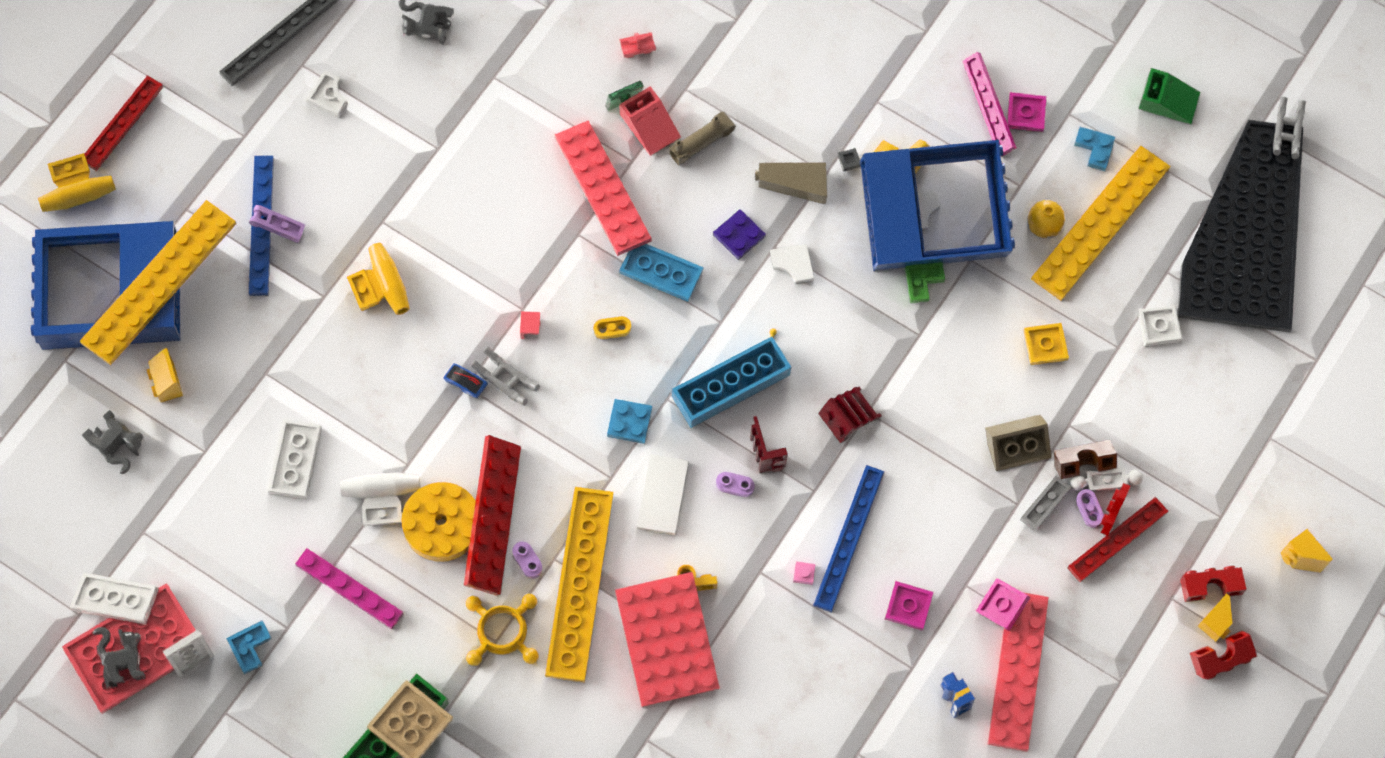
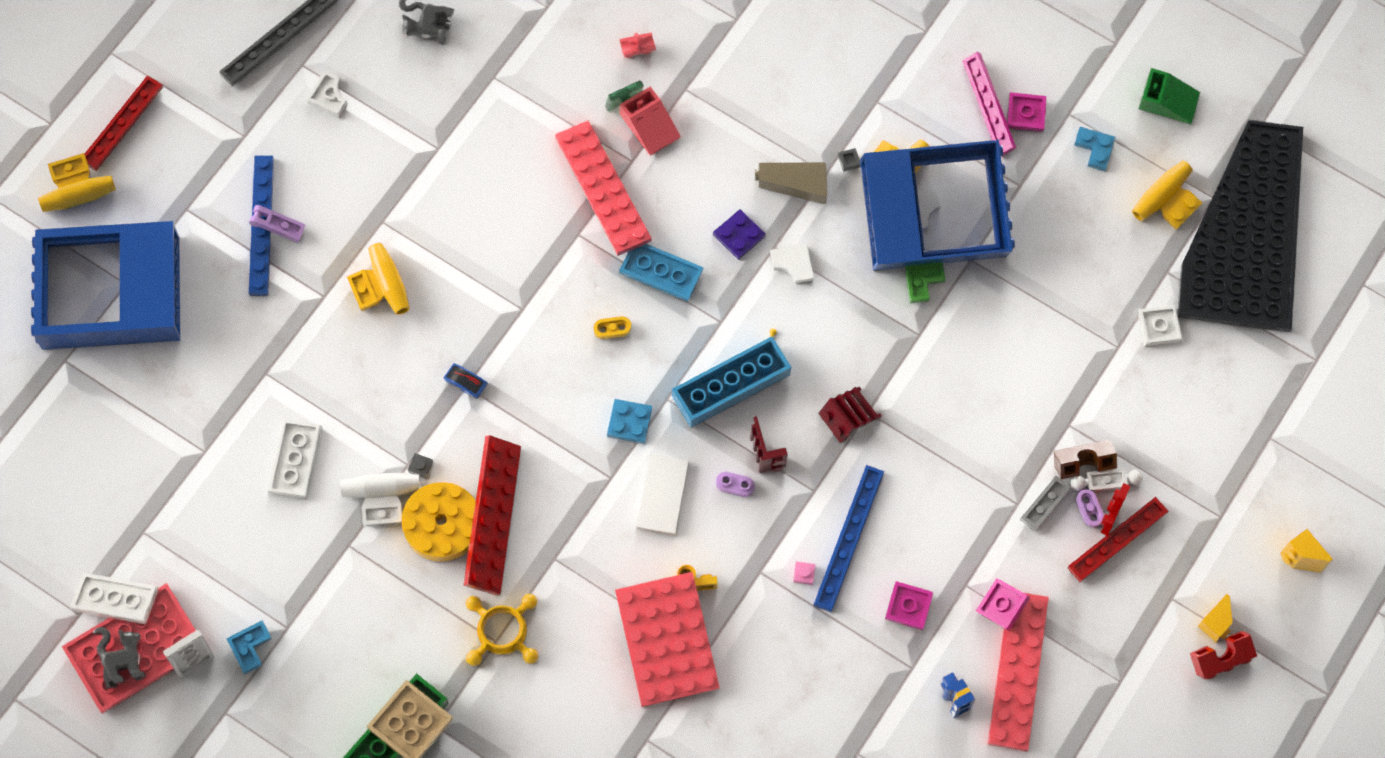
yellow plate [80,200,237,366] -> none
dark grey animal [82,410,144,474] -> none
yellow slope [146,348,183,403] -> none
dark pink plate [295,548,403,629] -> none
light grey piece [471,347,540,405] -> none
lavender plate [512,542,542,579] -> none
coral panel [520,311,541,339] -> none
yellow plate [545,487,613,683] -> none
dark tan piece [669,112,736,166] -> none
dark tan slope [985,415,1052,471] -> none
yellow plate [1023,323,1069,365] -> none
yellow cylinder [1027,200,1065,238] -> none
yellow plate [1031,145,1171,301] -> none
red arch [1180,565,1247,602] -> none
light grey piece [1273,96,1306,159] -> none
none -> dark grey plate [407,453,433,479]
none -> yellow plate [1132,161,1202,230]

